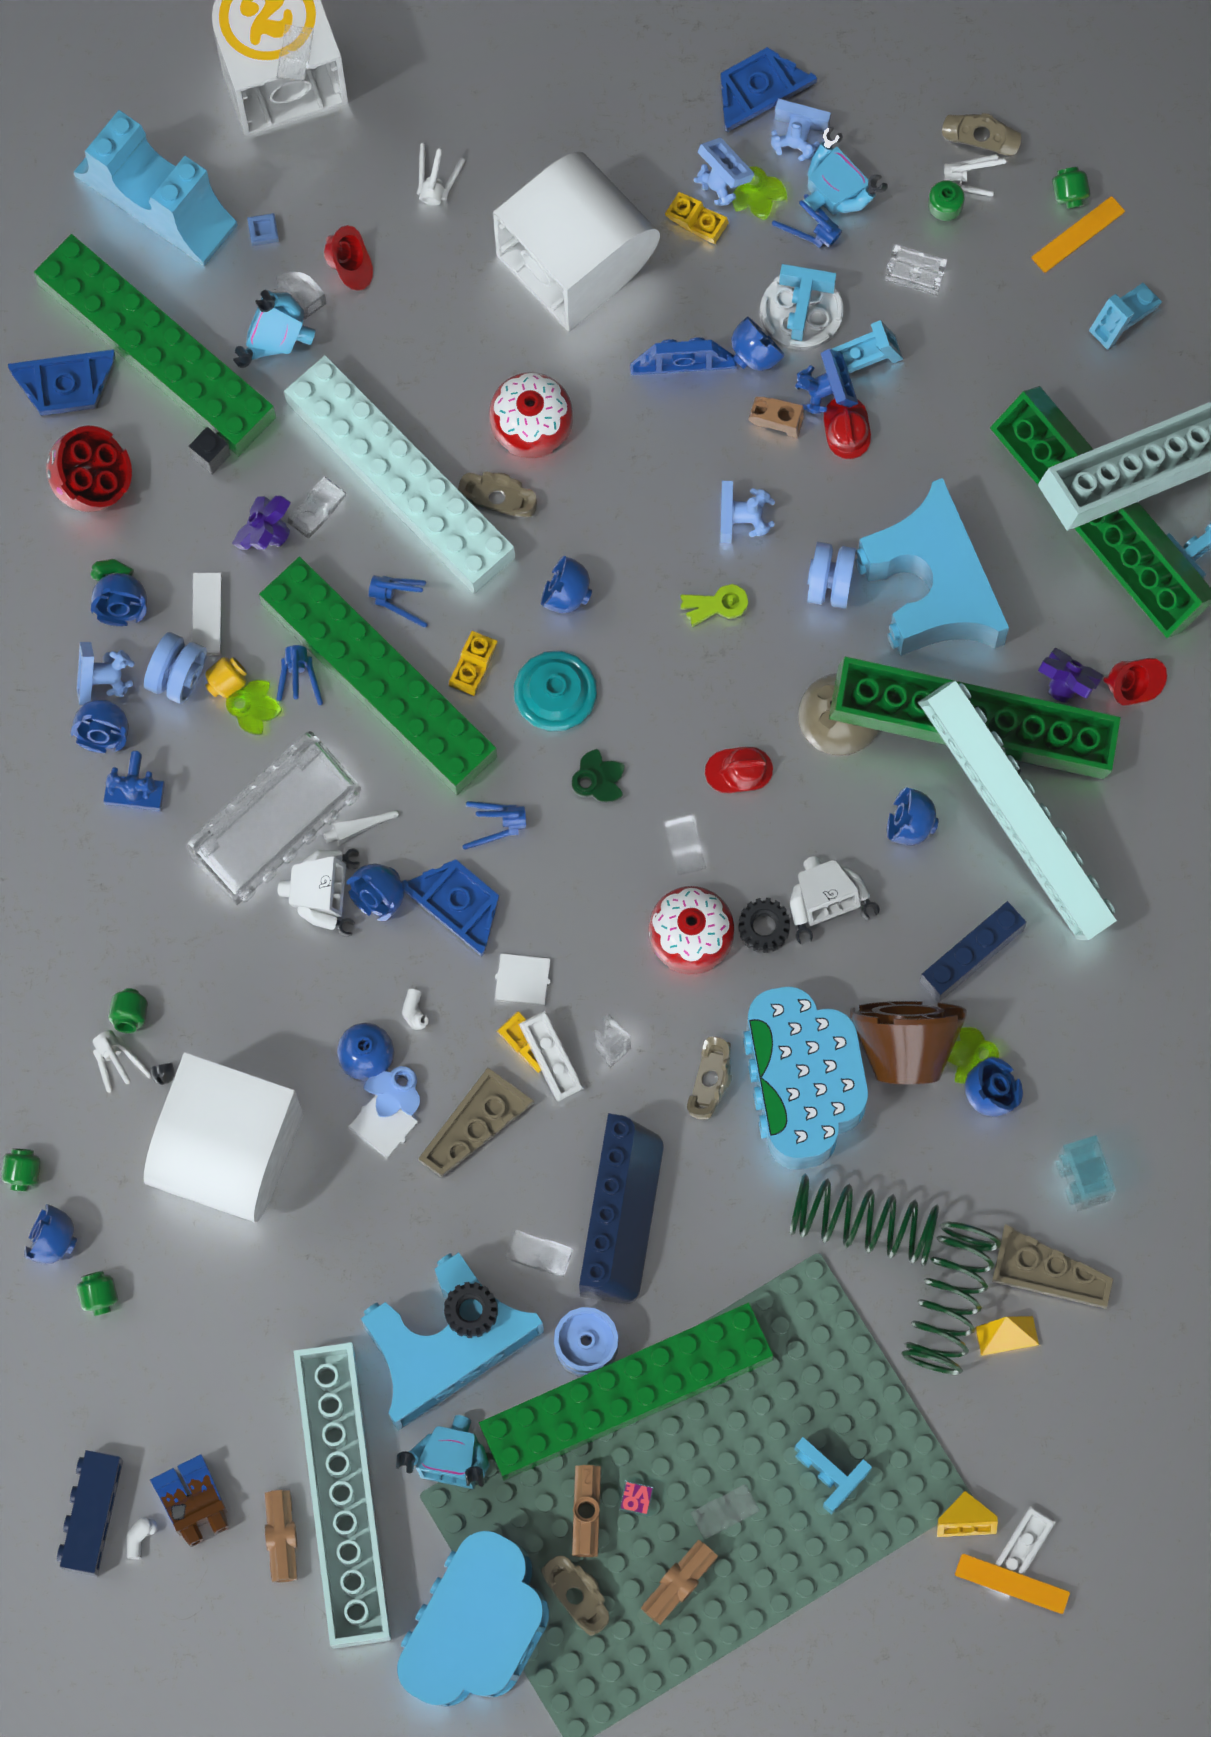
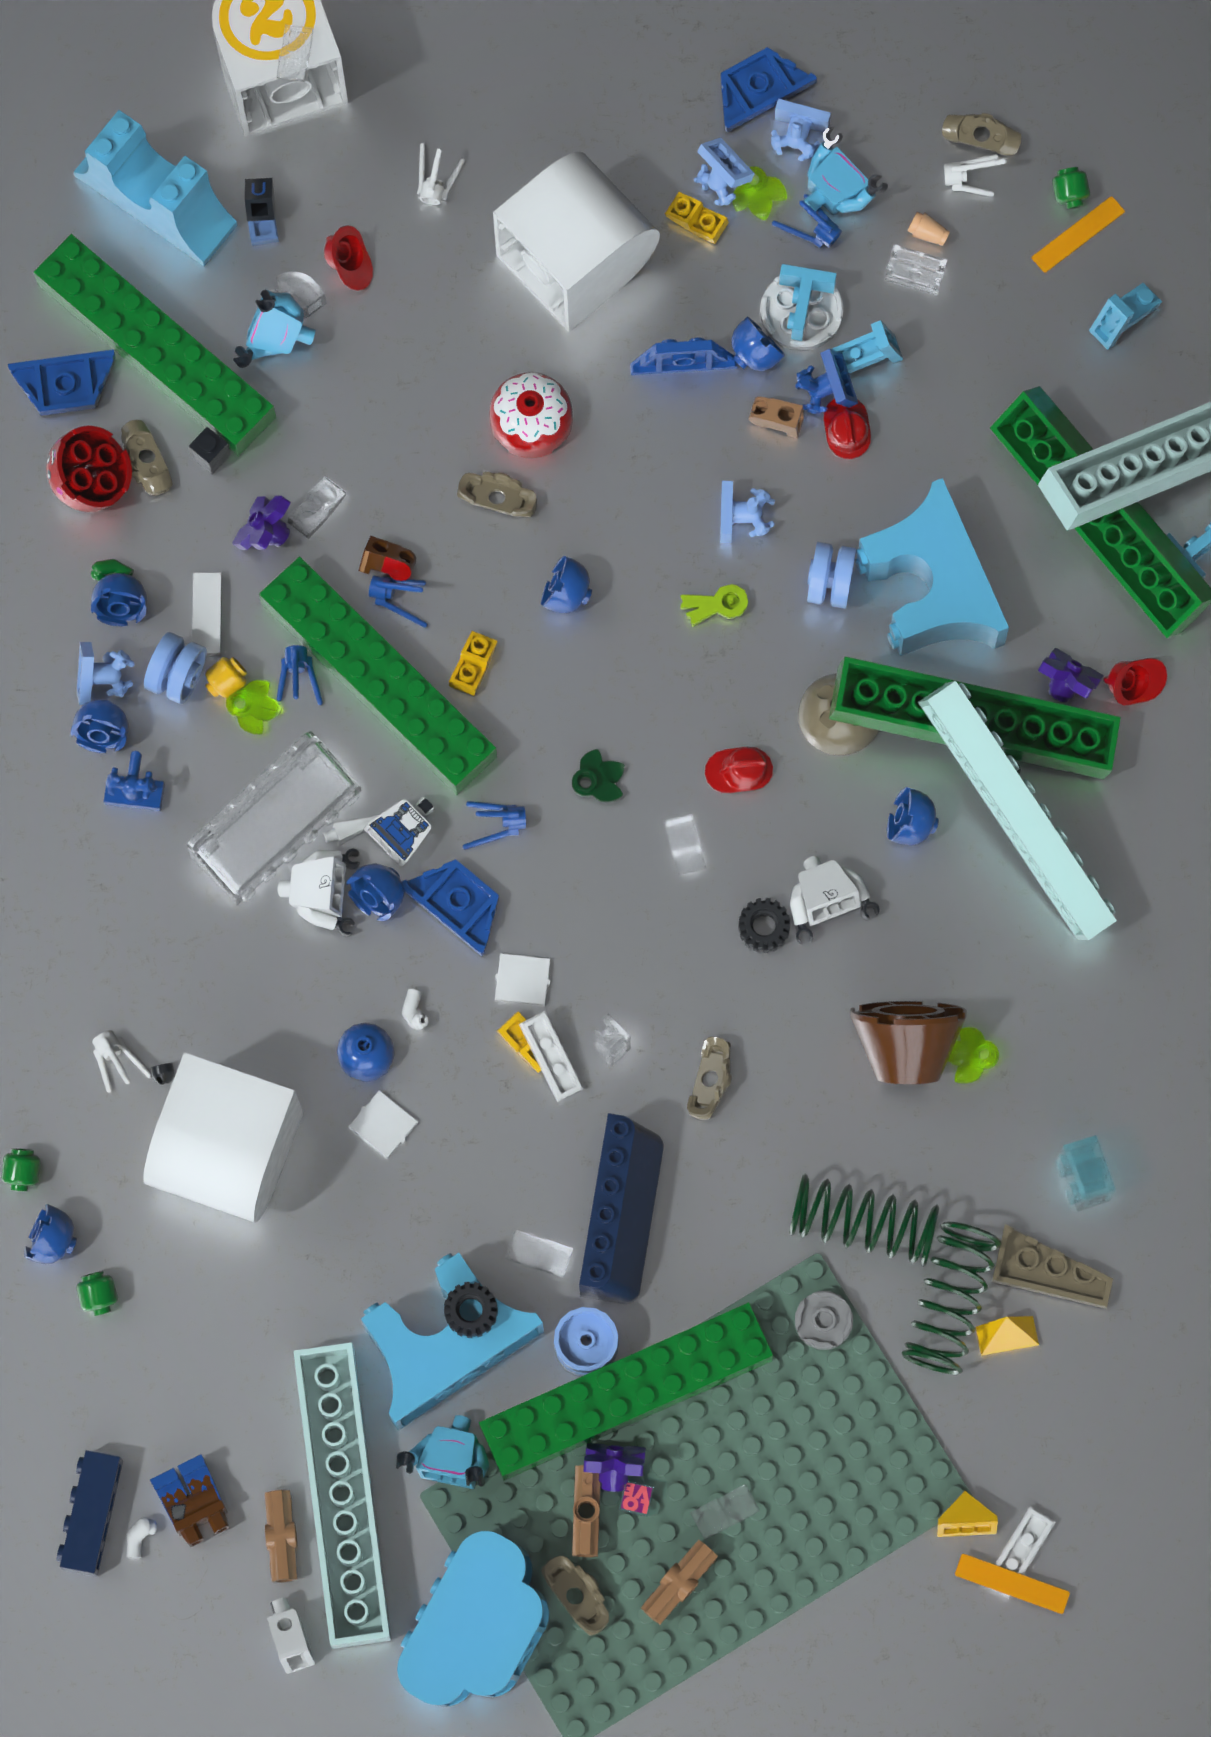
green head [108,988,148,1033] -> none
light aqua brick [284,355,515,594] -> none
light blue plate [364,1066,420,1117] -> none
dark tan wing [418,1068,534,1178] -> none
teal piece [514,651,597,731] -> none
cylinder [648,886,734,974] -> none
medium azure brick [743,987,868,1170] -> none
medium azure bracket [794,1437,872,1515] -> none
dark blue brick [920,901,1027,1003] -> none
green head [928,180,965,221] -> none
blue cylinder [964,1057,1023,1117] -> none
none -> dark tan piece [121,420,173,496]
none -> black brick [245,178,275,221]
none -> white torso [267,1598,315,1674]
none -> reddish brown leg [358,535,416,581]
none -> torso [364,797,434,867]
none -> dark purple plant [583,1443,646,1492]
none -> light grey tile [795,1291,853,1350]
none -> light nougat cone [907,212,950,246]

